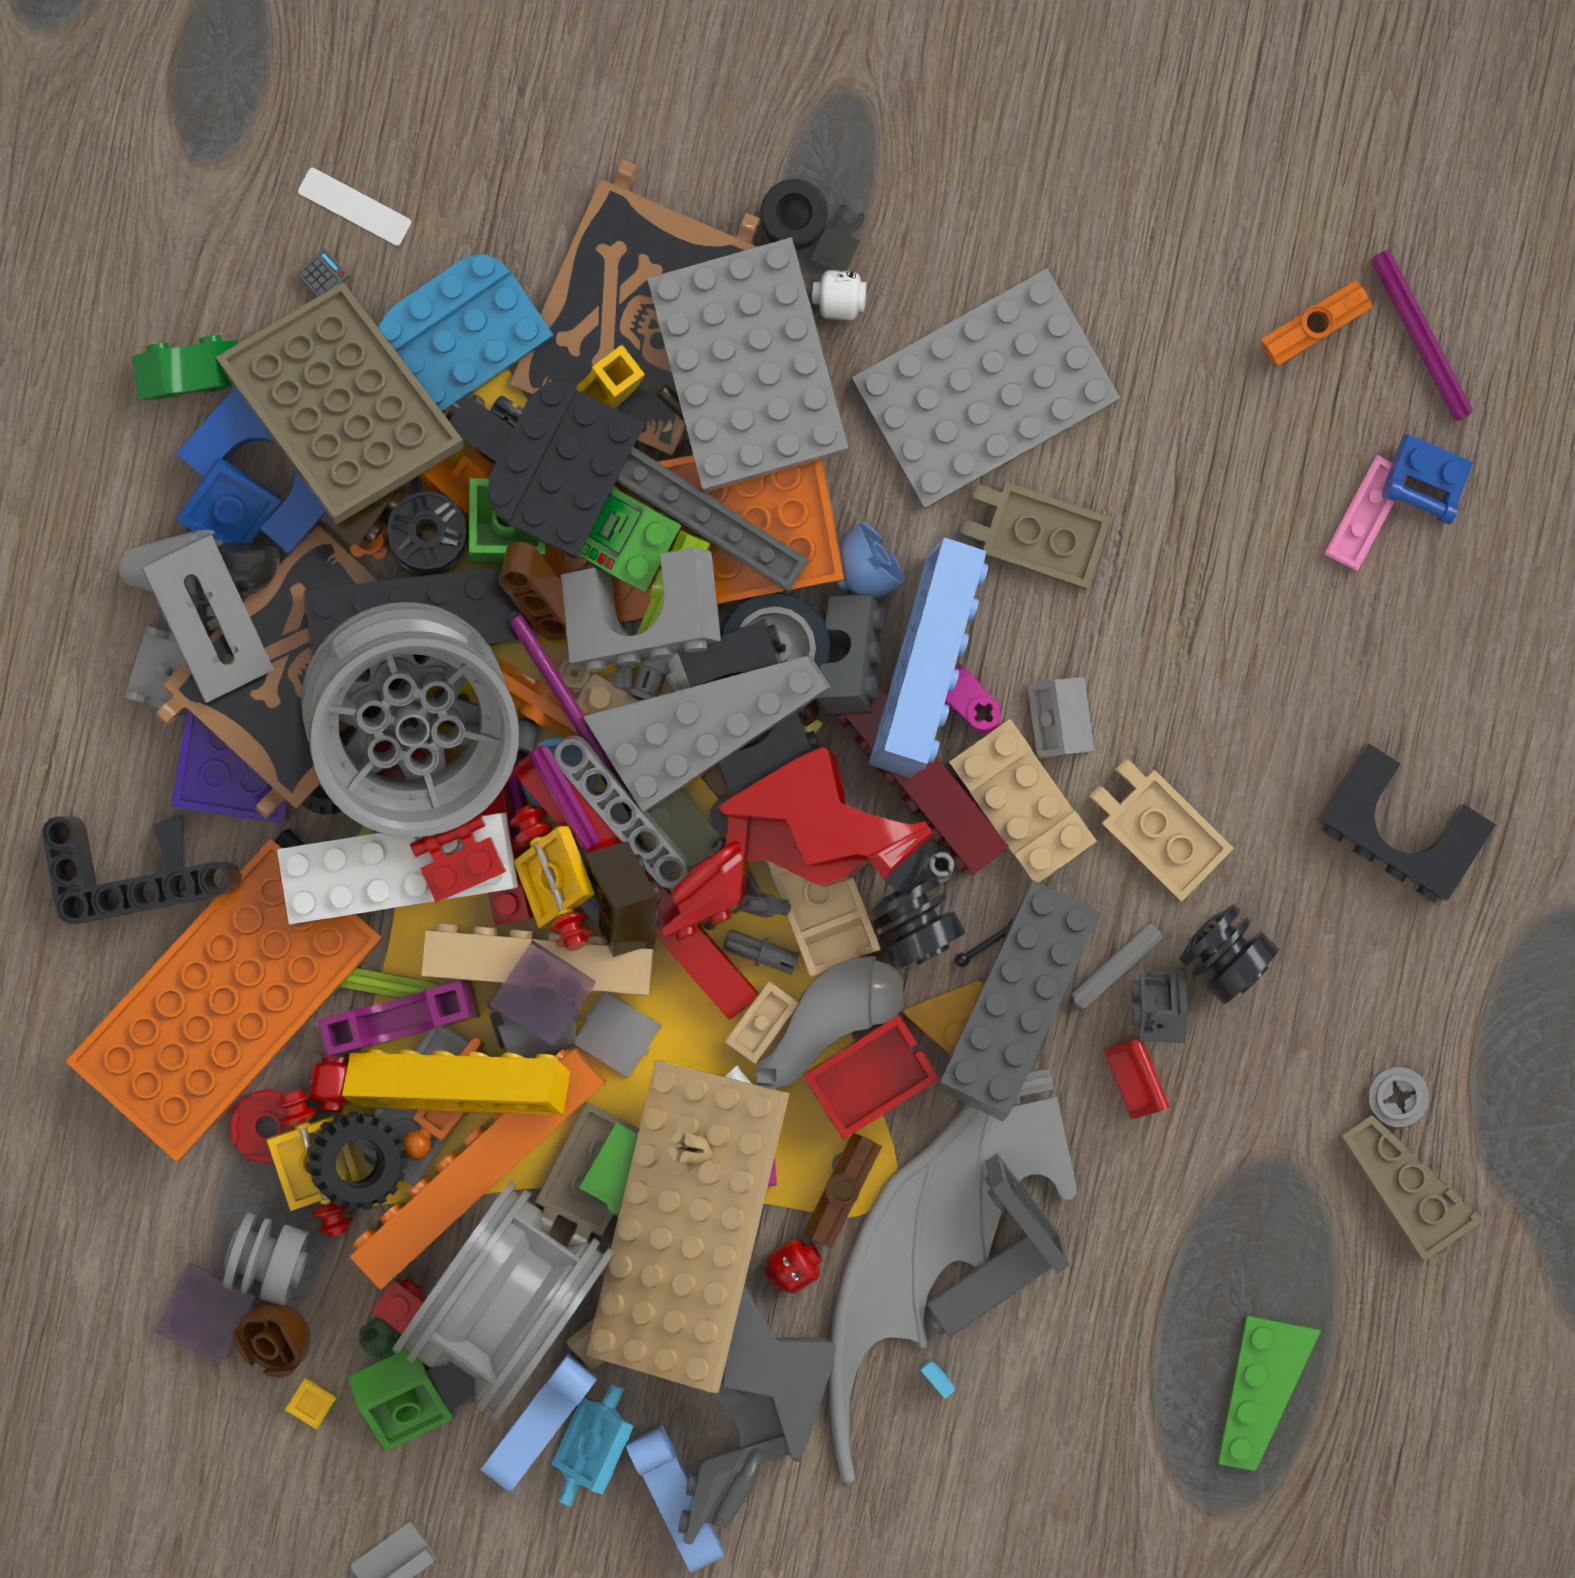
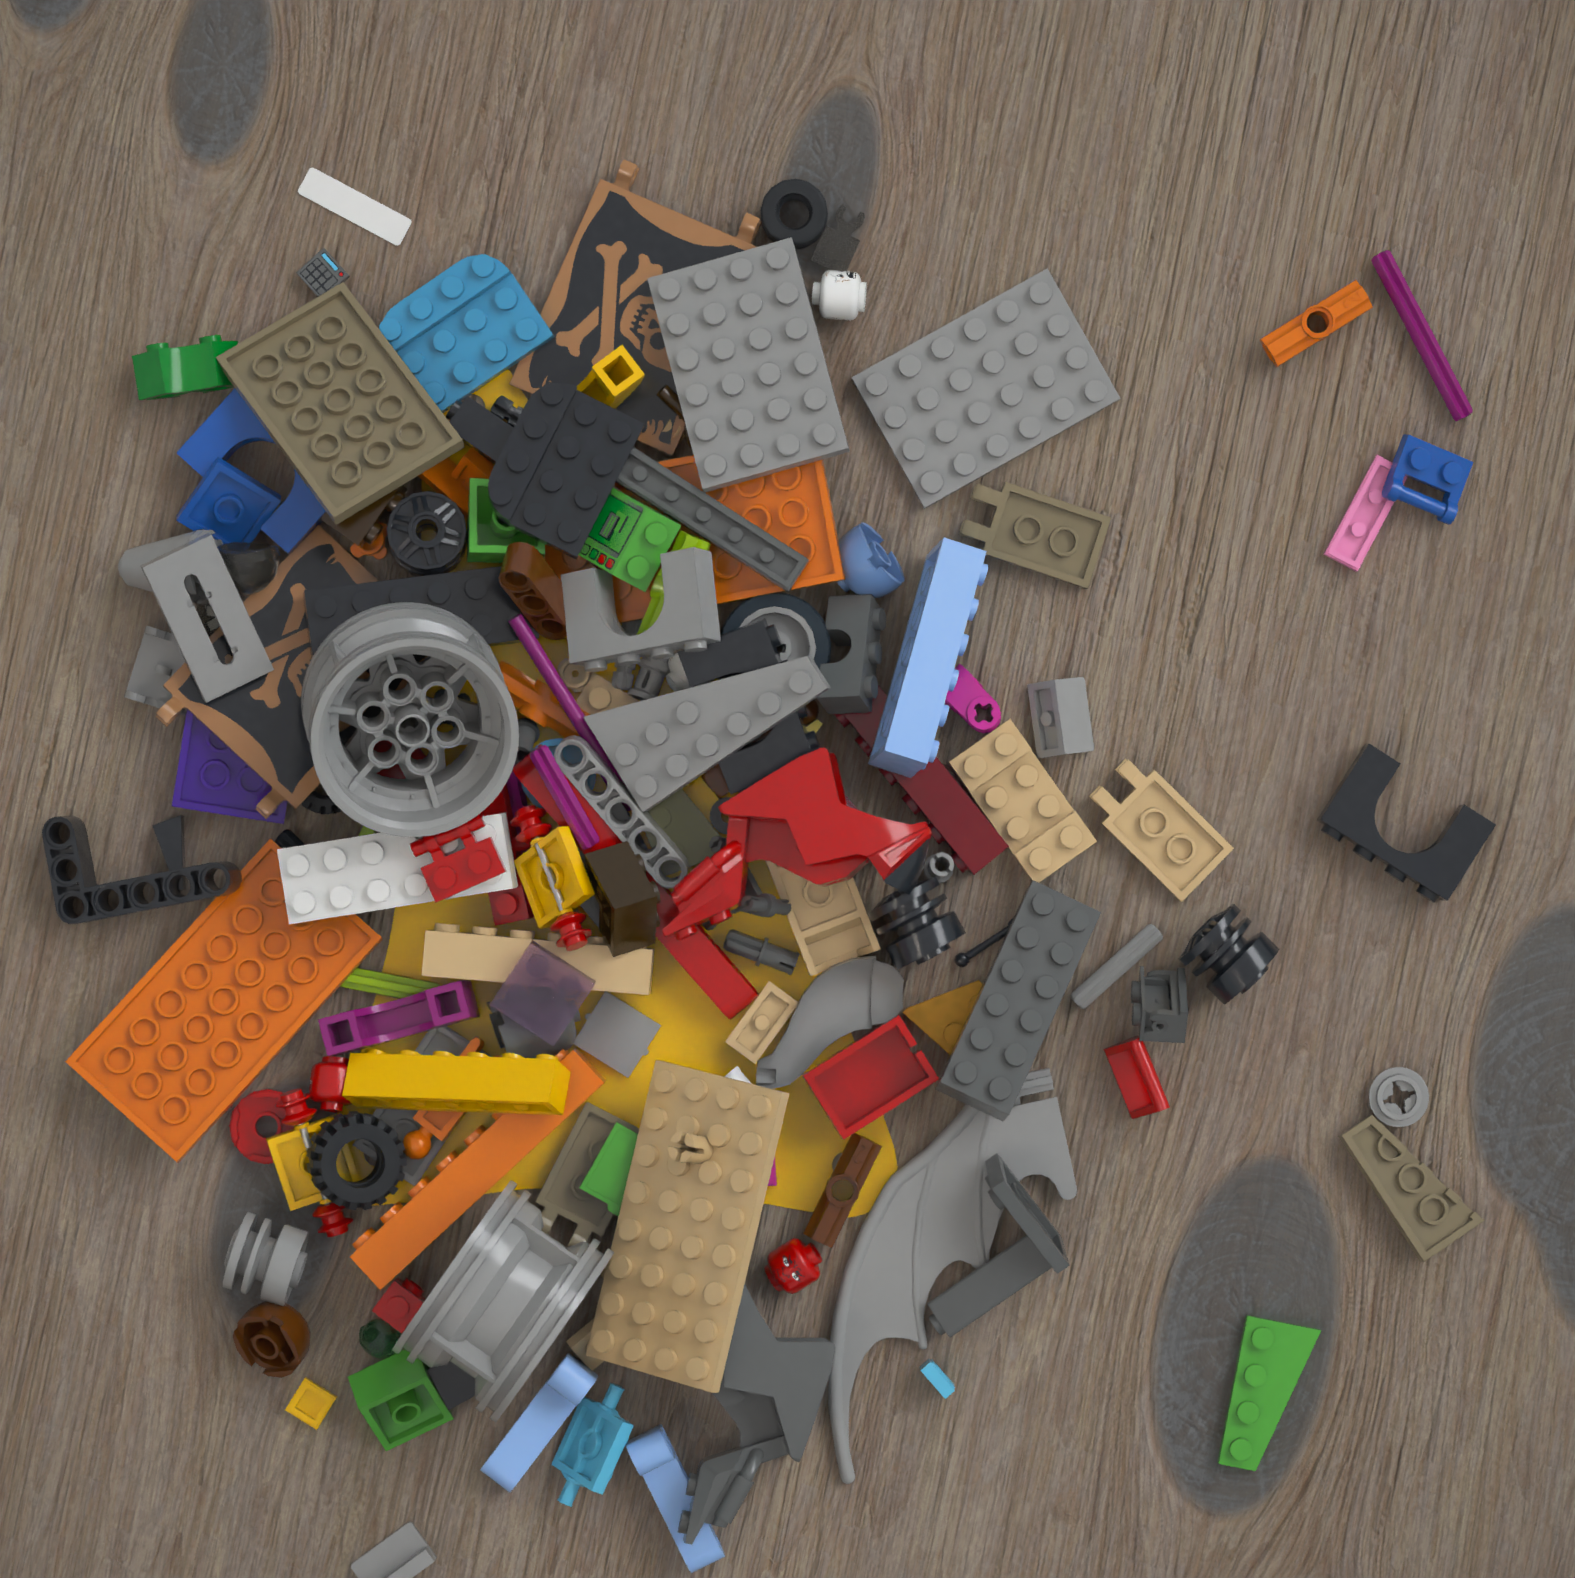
clear purple plate [155,1263,257,1365] -> none

